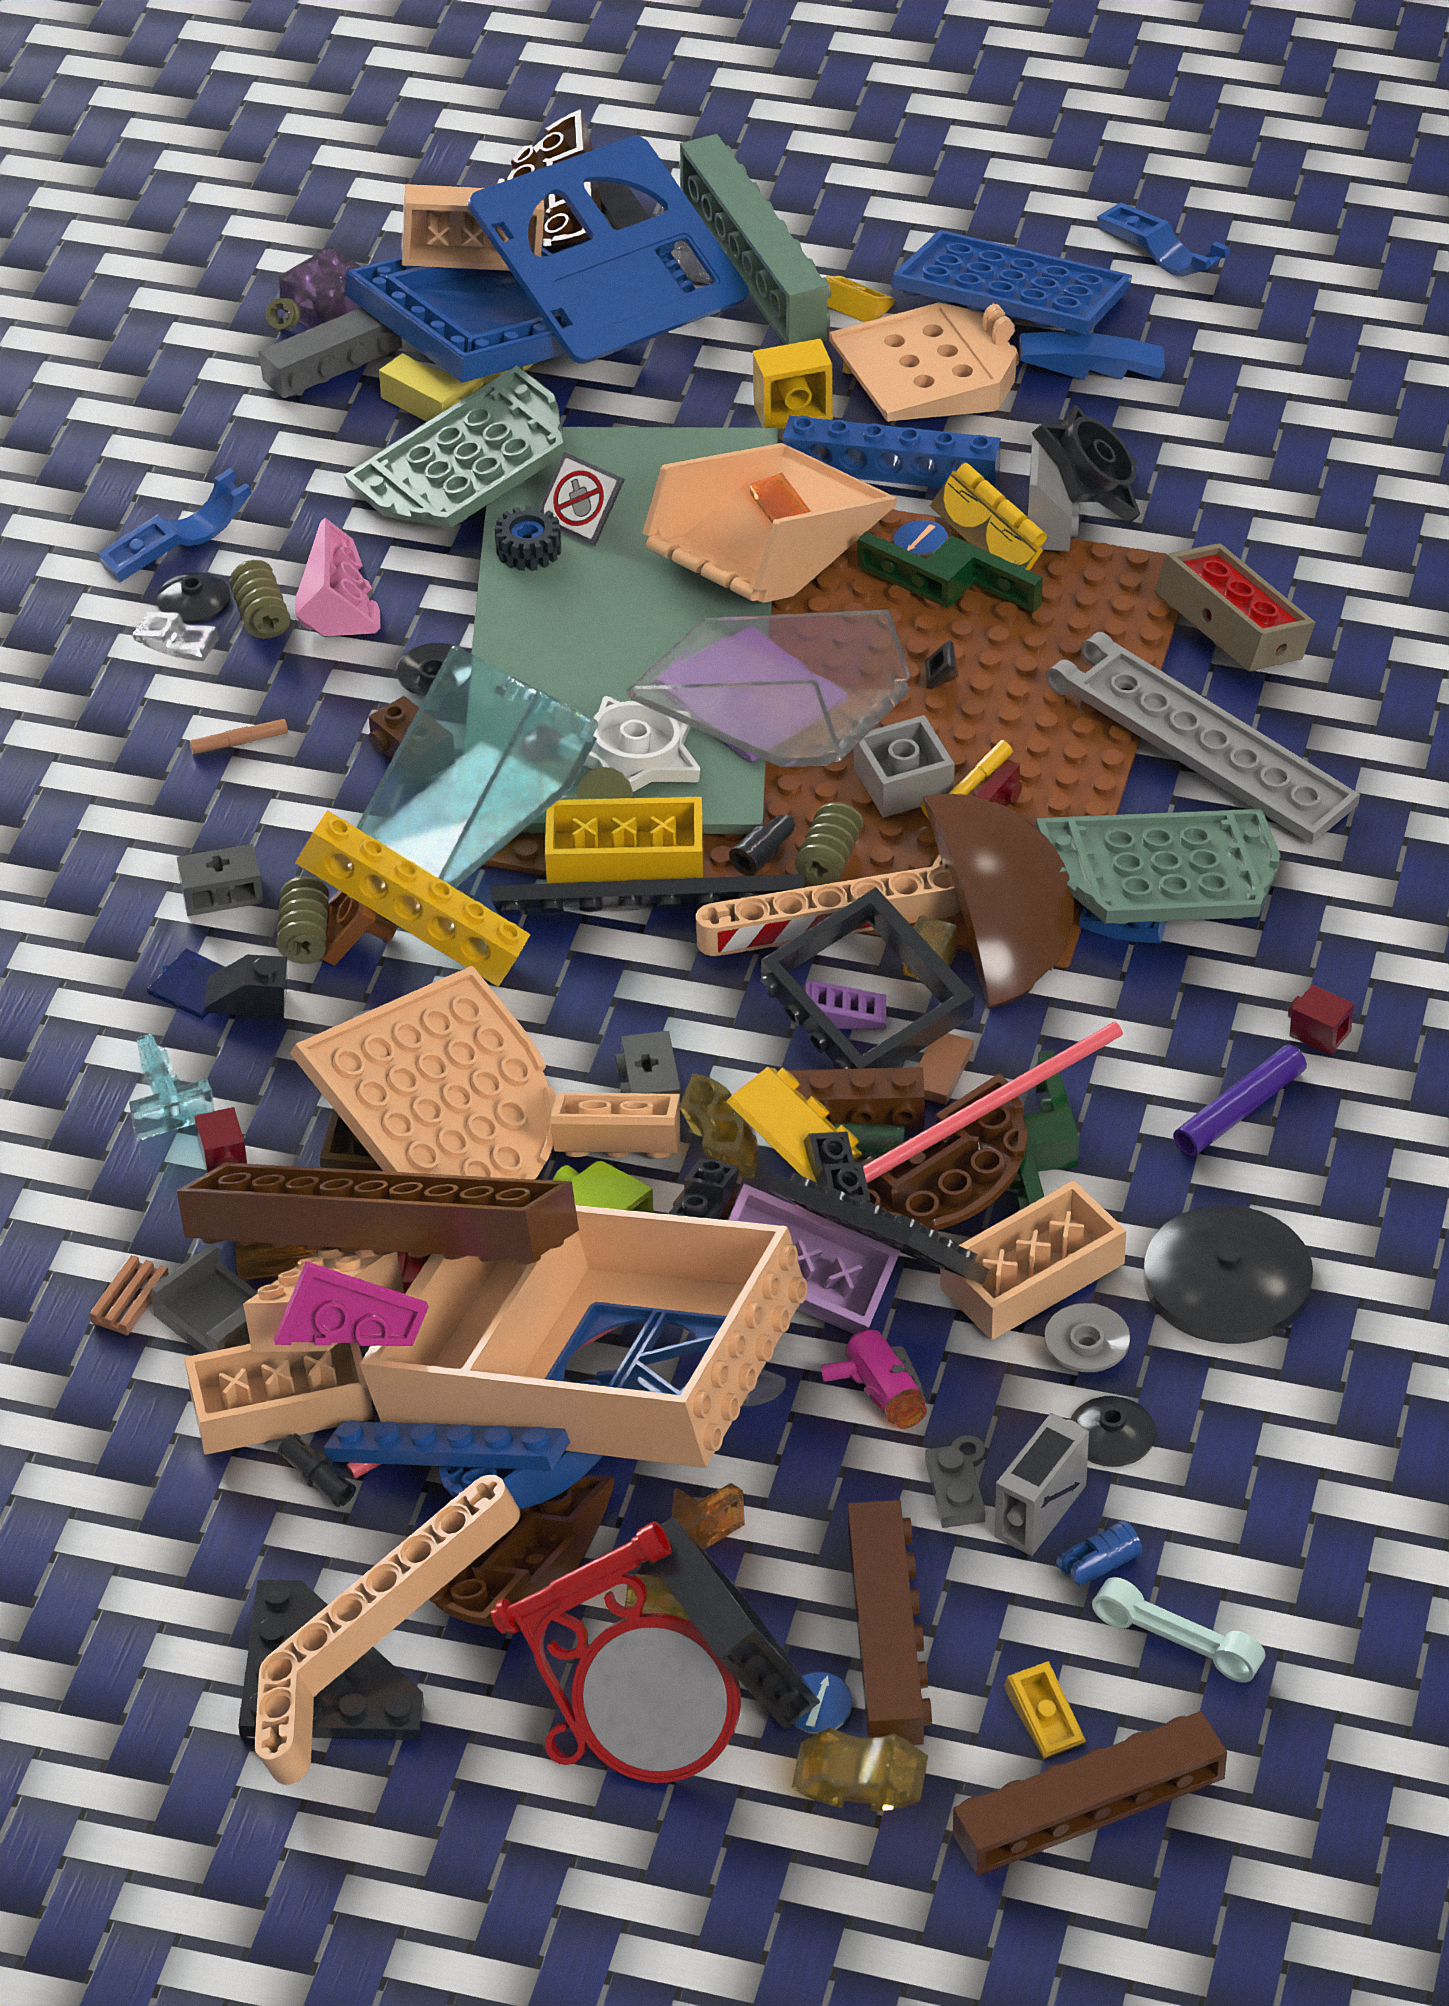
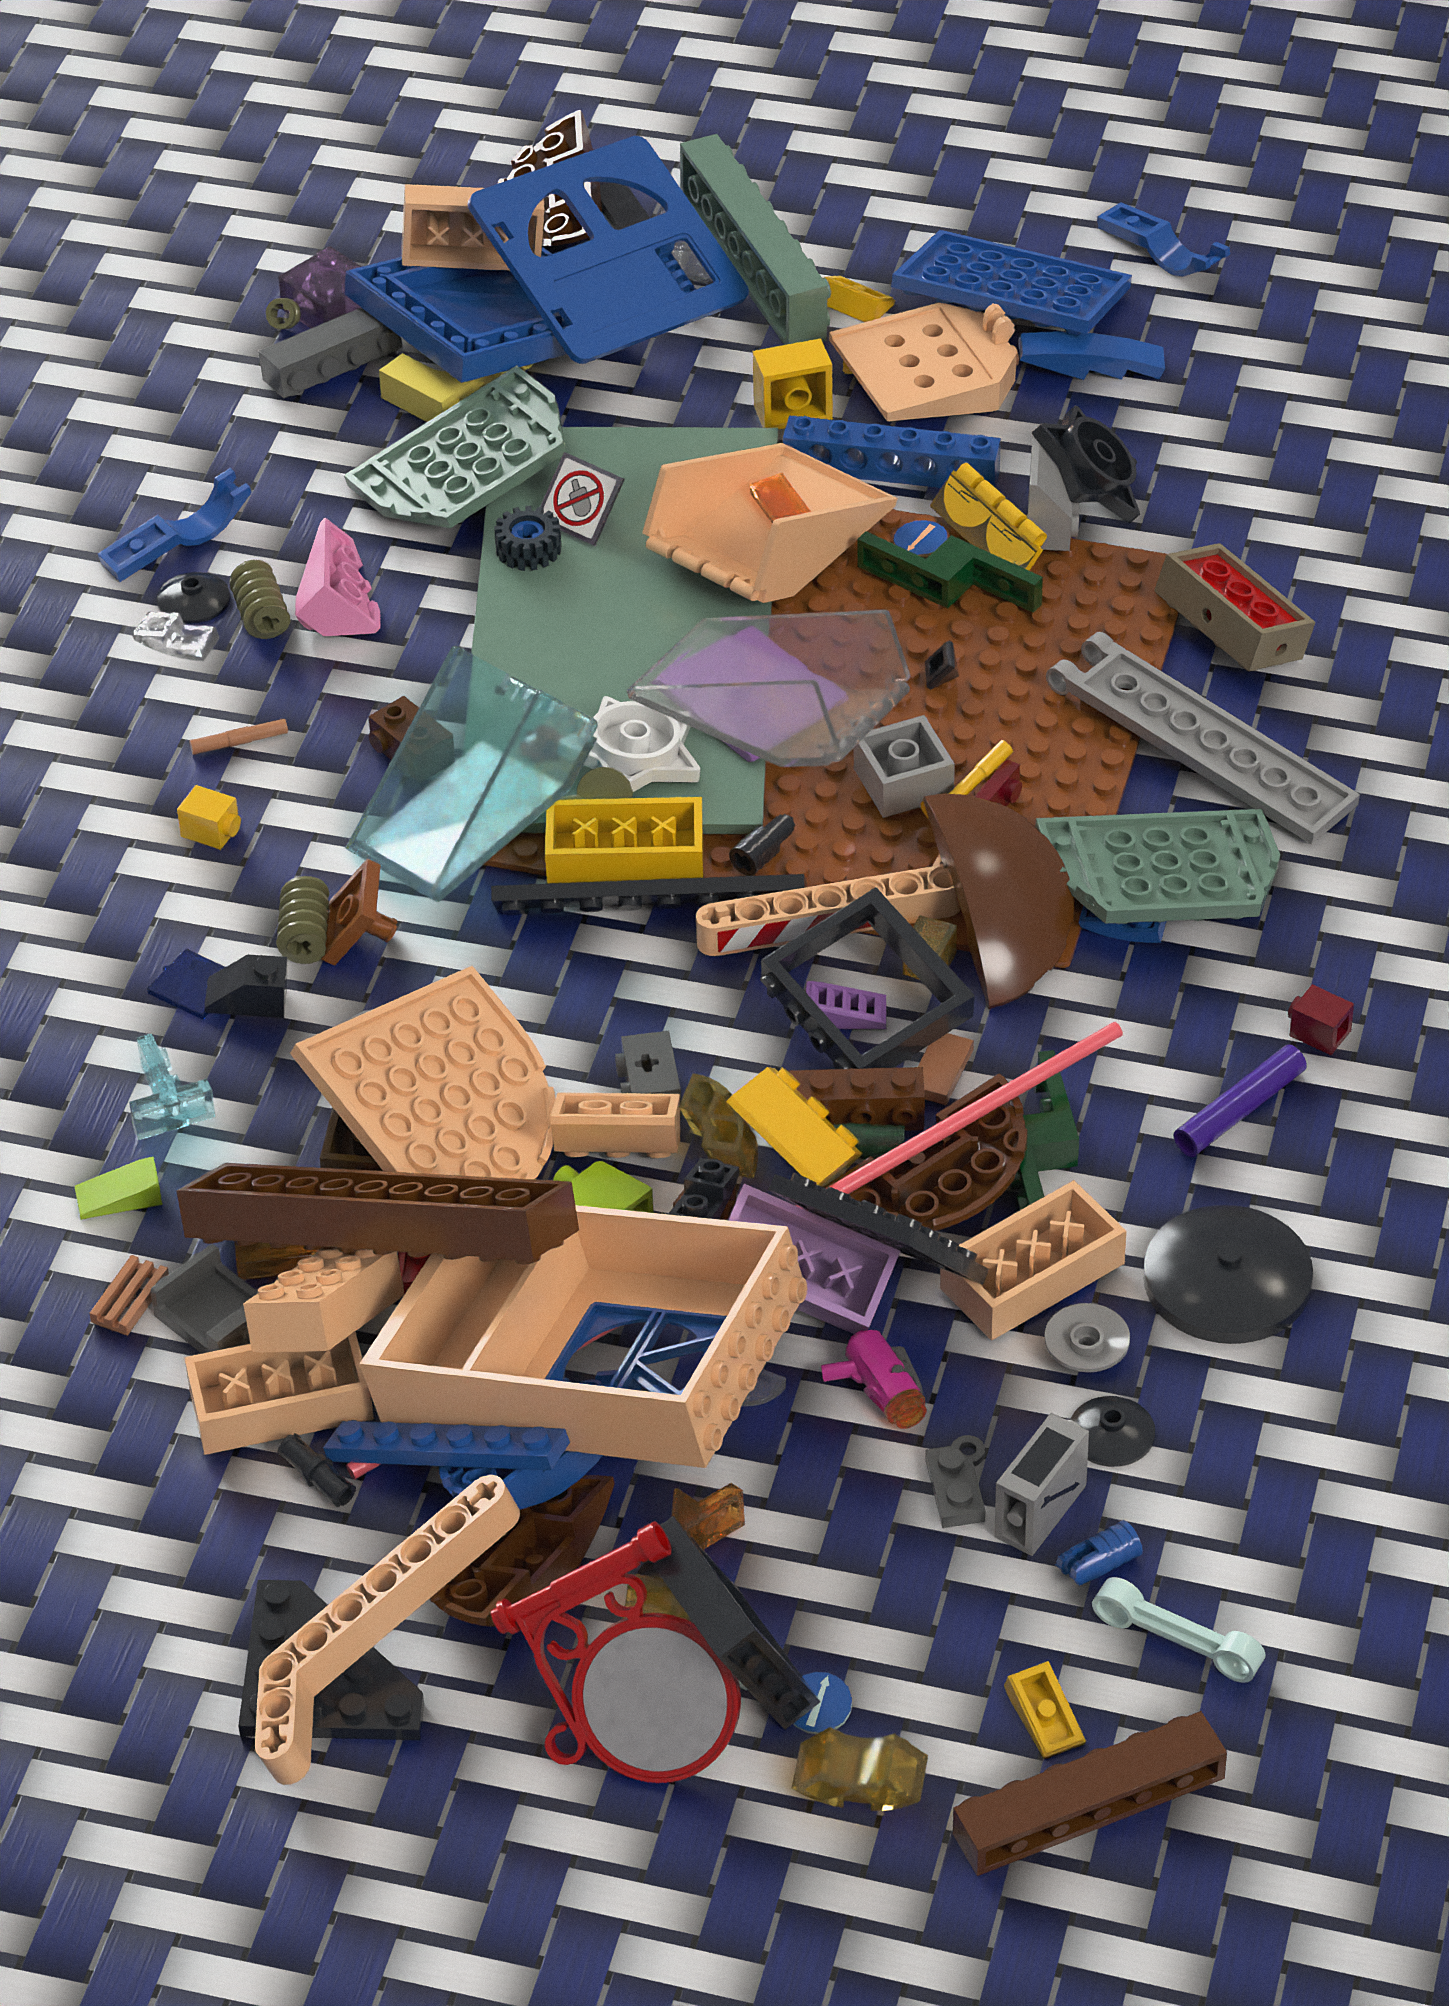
dark grey brick [176,844,264,916] -> none
dark red brick [194,1107,247,1173] -> none
dark pink wing [273,1261,429,1346] -> none
yellow brick [295,810,531,987] -> none
black dish [396,643,470,696] -> none
olive piece [795,802,864,886] -> none
black slope [803,1131,871,1202] -> none
reddish brown brick [848,1500,932,1748] -> none
none -> lime slope [75,1157,162,1220]
none -> yellow brick [177,785,241,850]

